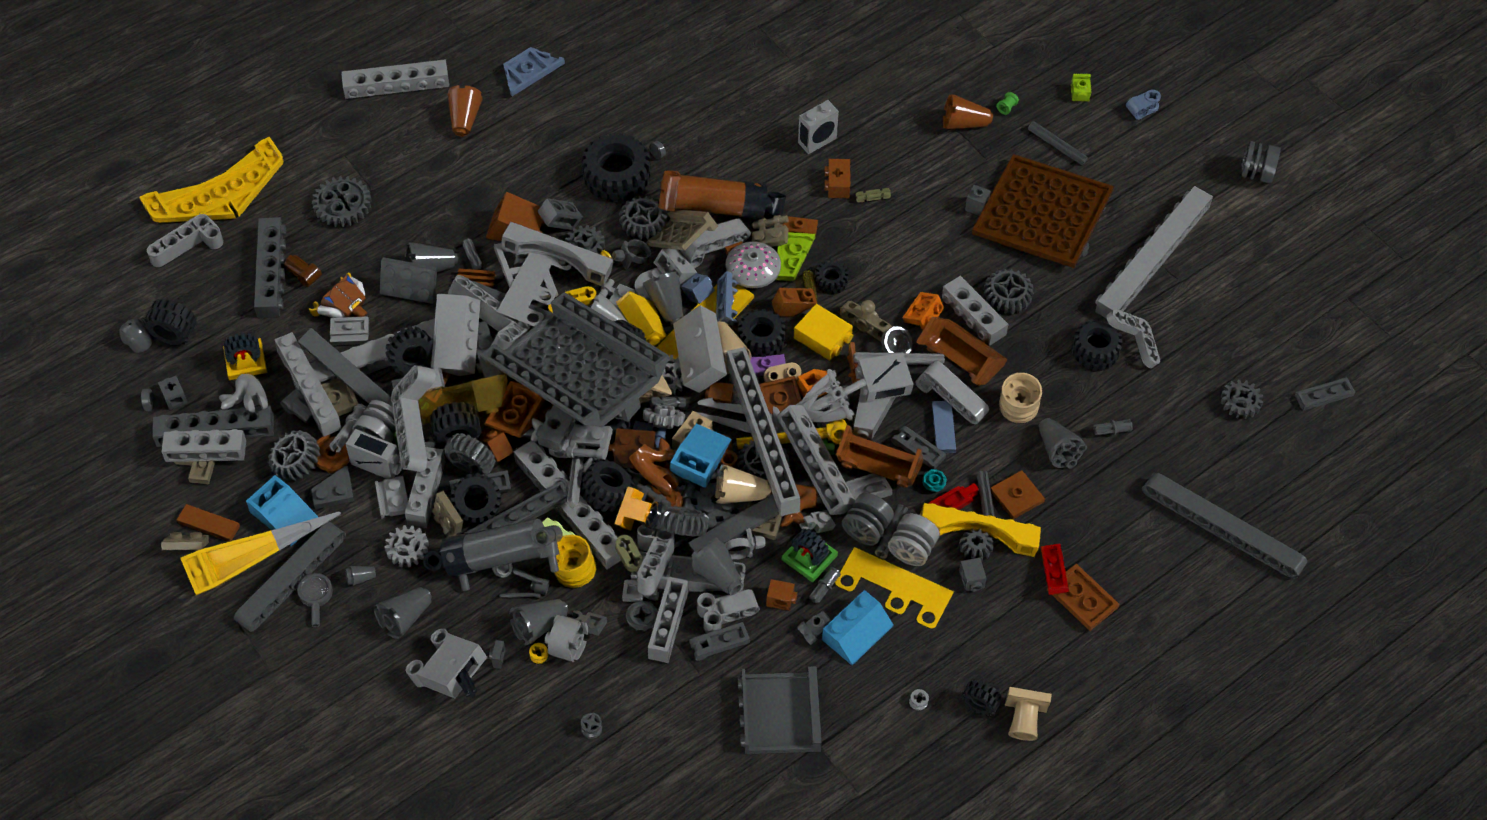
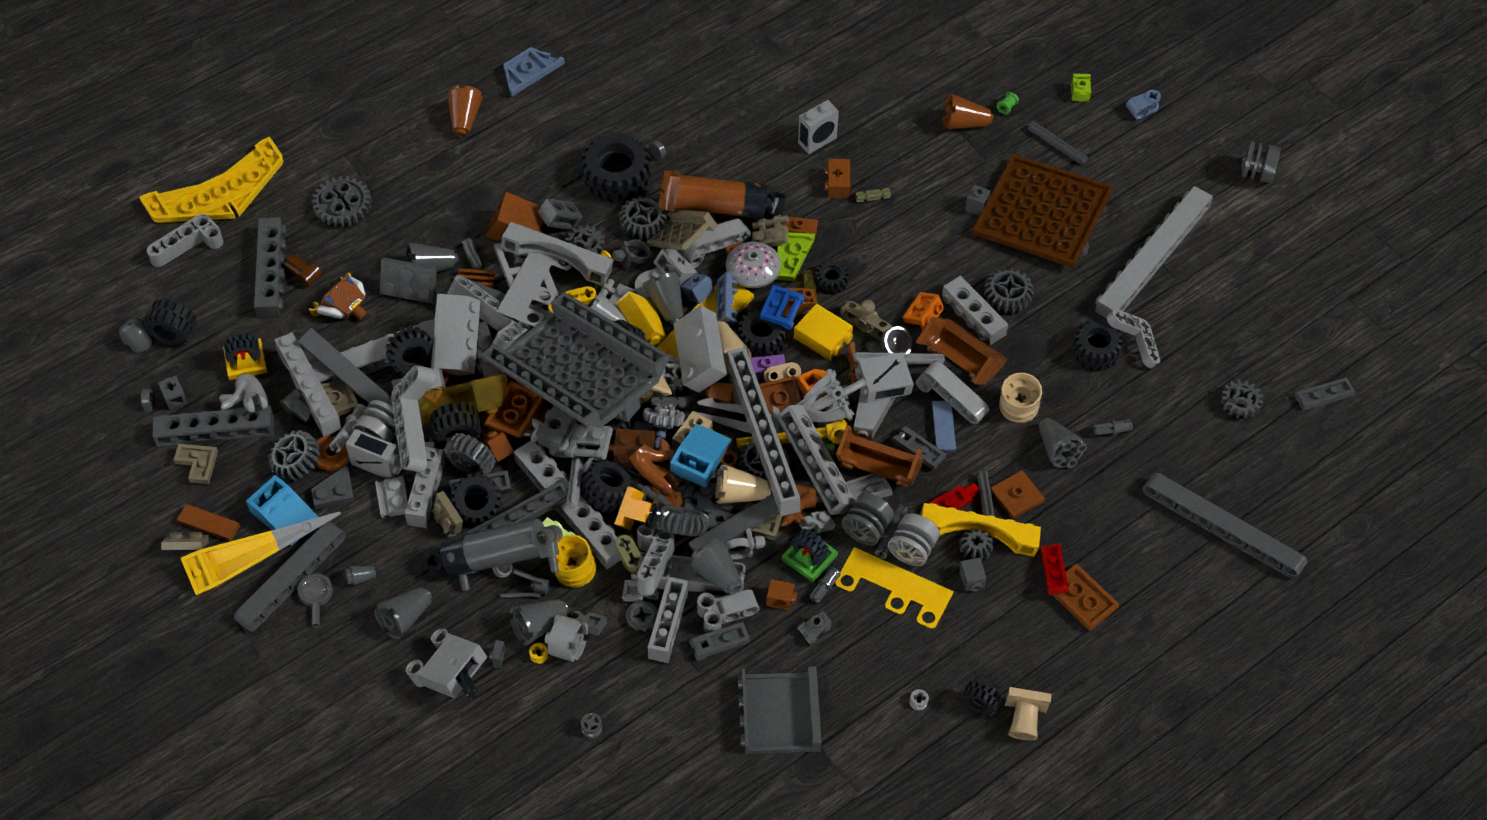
light grey brick [161,429,246,462] -> none
light grey plate [330,316,369,345] -> none
light grey brick [342,60,449,99] -> none
light grey gear [385,525,429,567] -> none
dark azure slope [822,590,893,665] -> none
teal plate [922,469,947,492] -> none
none -> blue plate [760,285,805,330]

